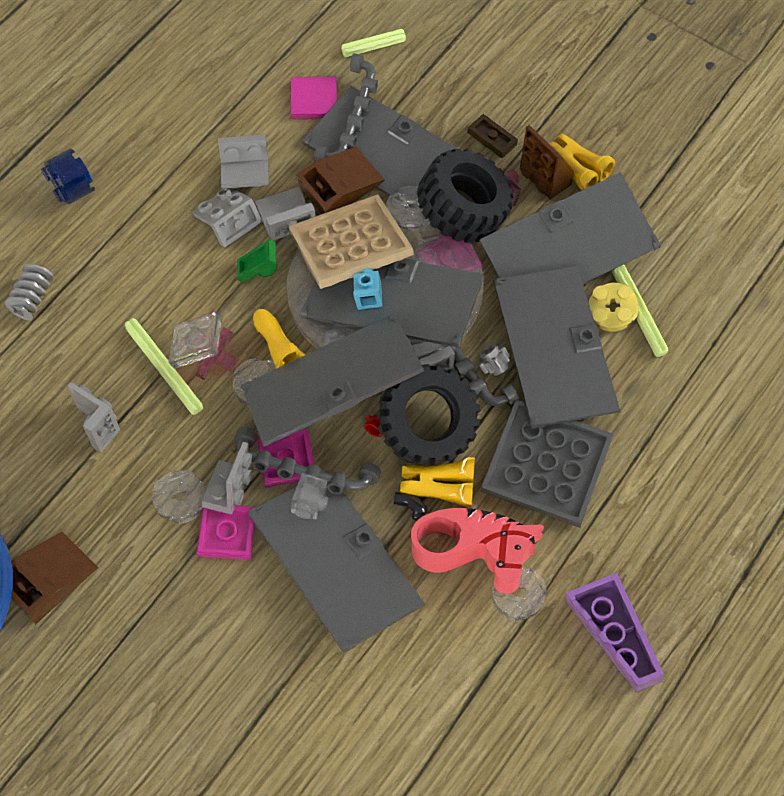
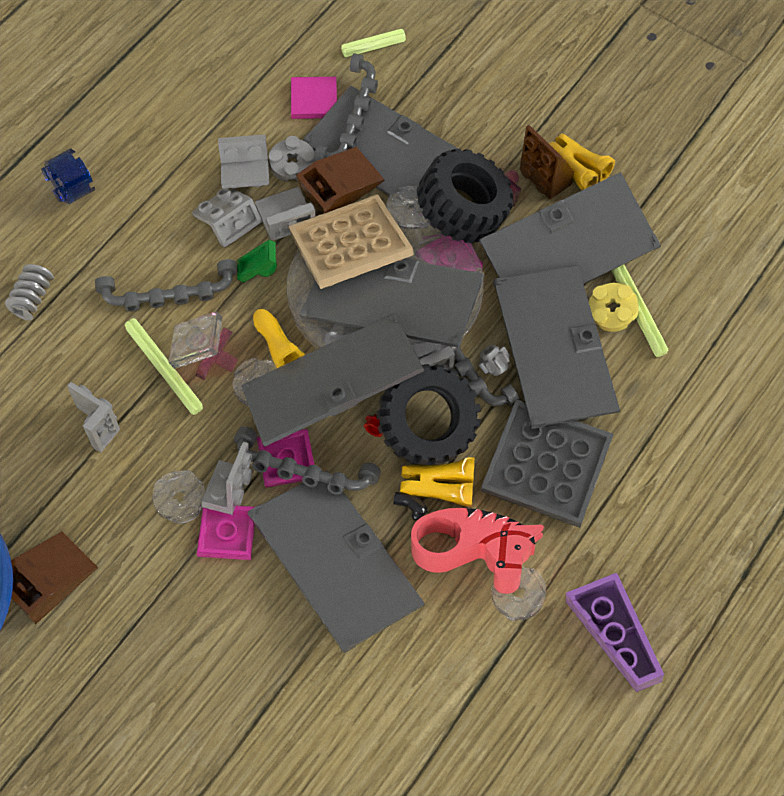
clear brick [291,473,329,520] -> none
medium azure brick [353,268,383,310] -> none
dark brown plate [467,114,518,158] -> none
none -> dark grey bar [95,259,238,311]
none -> light grey plate [269,136,315,182]

